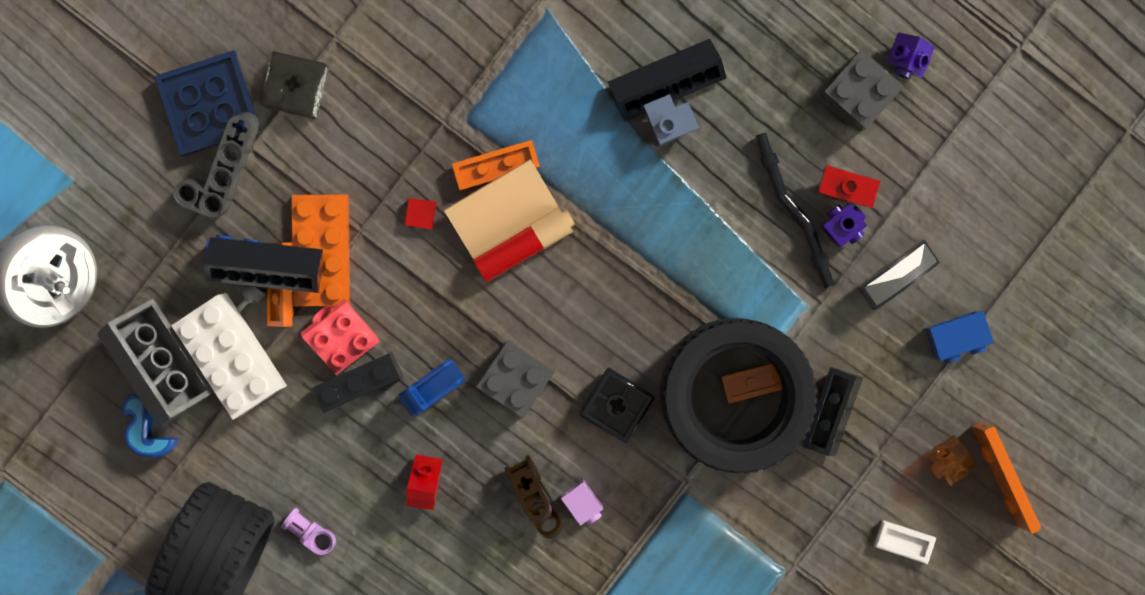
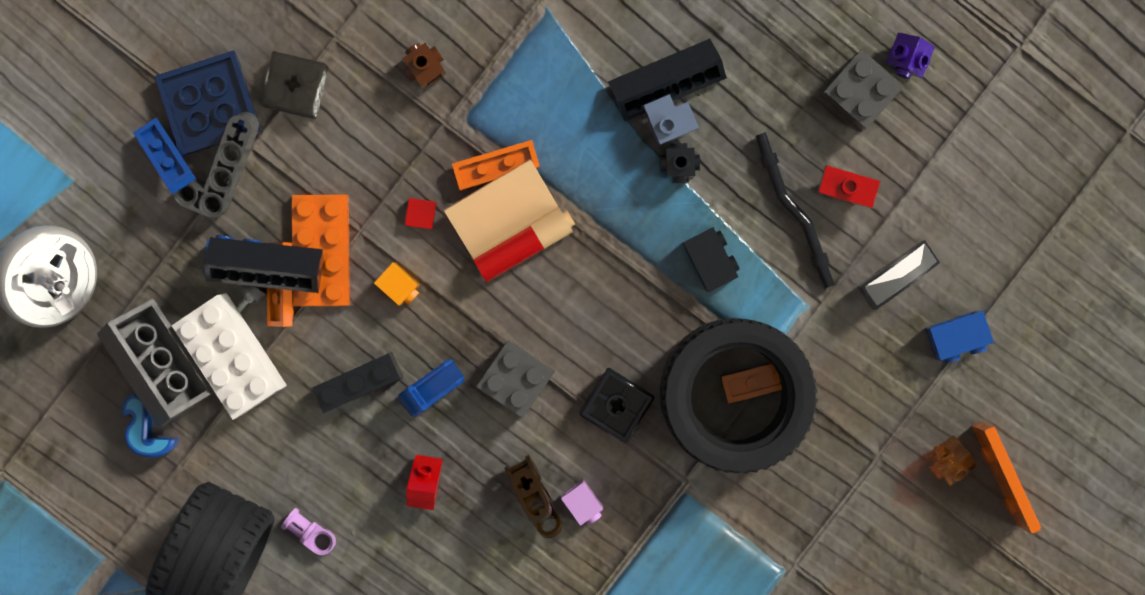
coral plate [301,298,380,375] -> none
black brick [803,367,863,456] -> none
dark purple brick [820,204,868,248] -> none
white tile [873,520,936,564] -> none
none -> blue plate [133,118,196,194]
none -> light orange brick [374,262,420,306]
none -> reddish brown brick [402,43,446,89]
none -> black brick [660,143,700,183]
none -> black brick [682,227,740,292]

